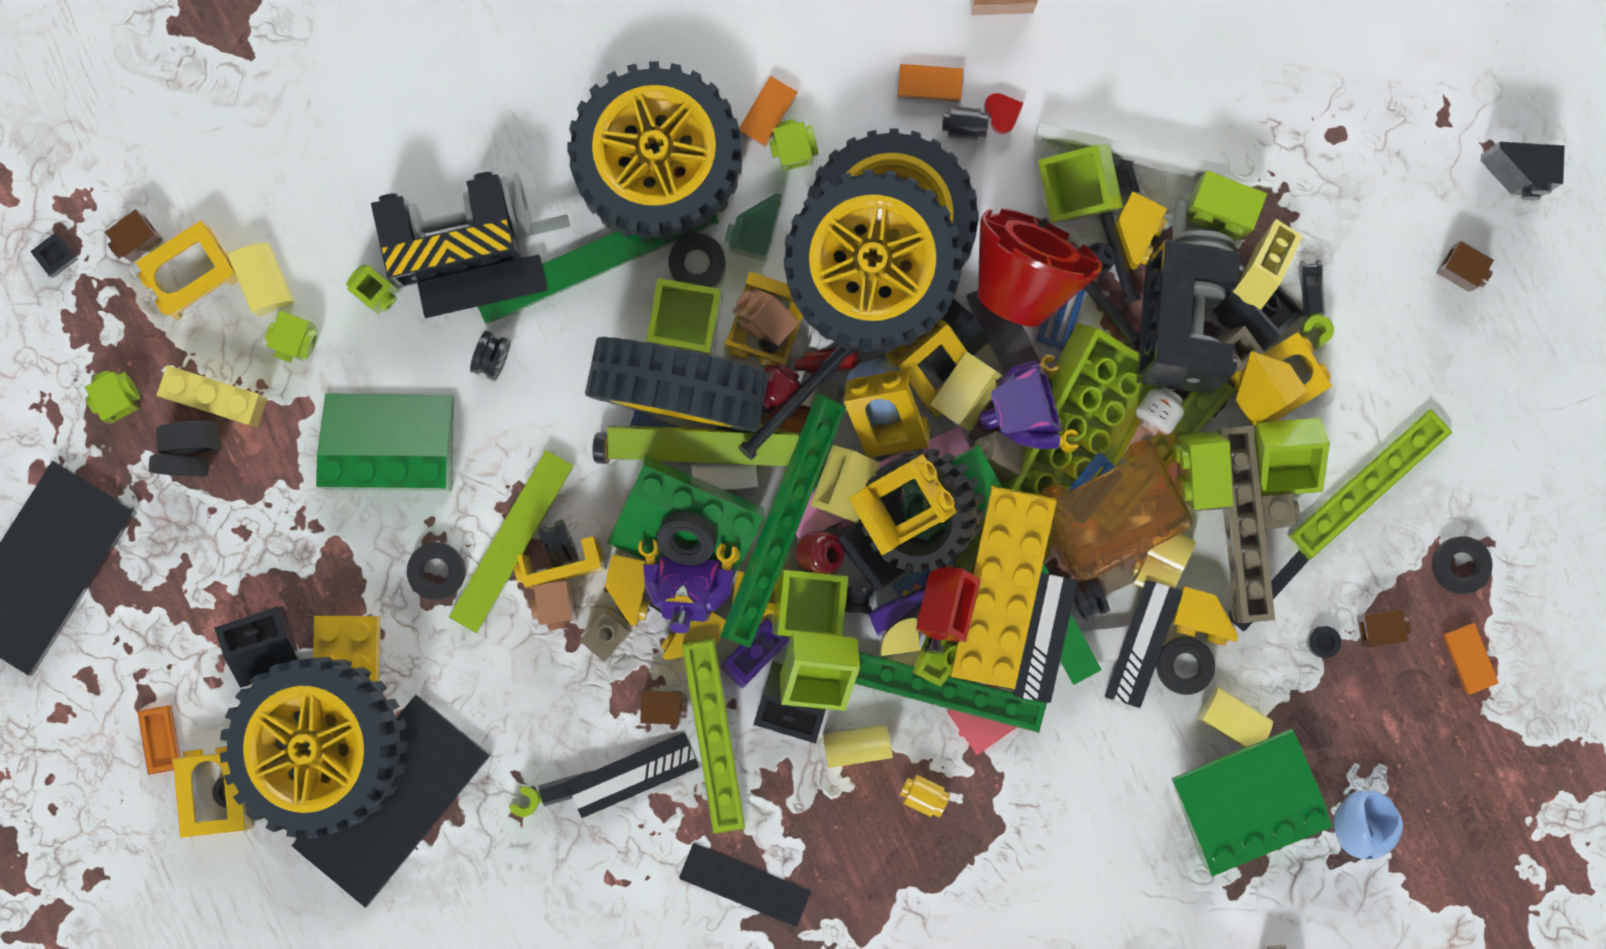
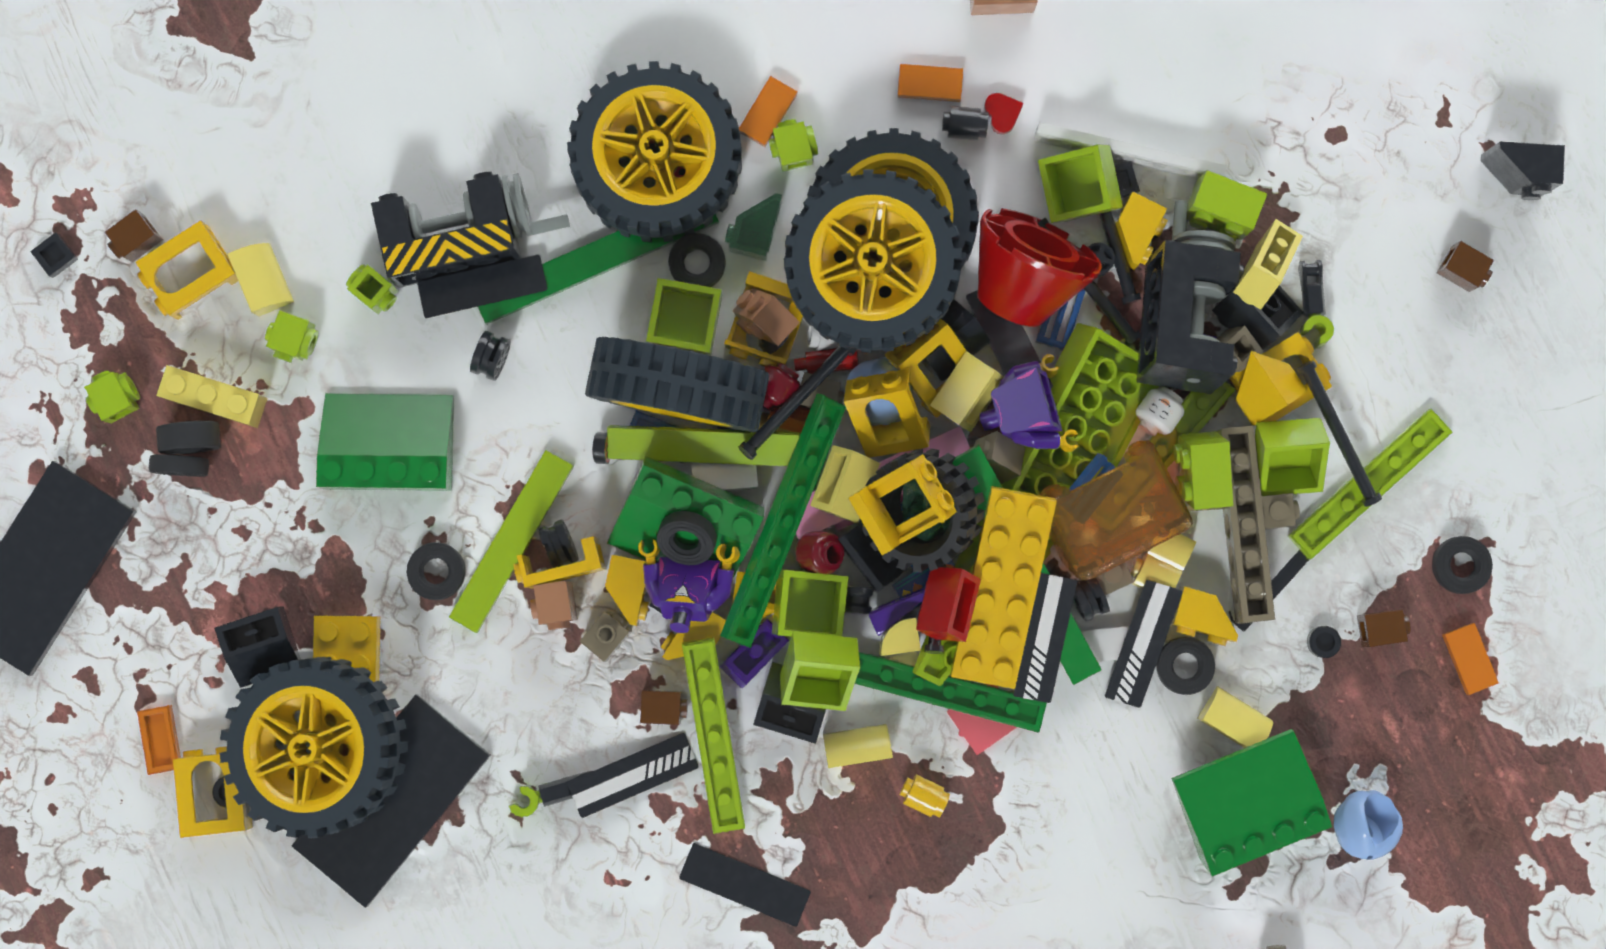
none -> black bar [1296,360,1382,507]

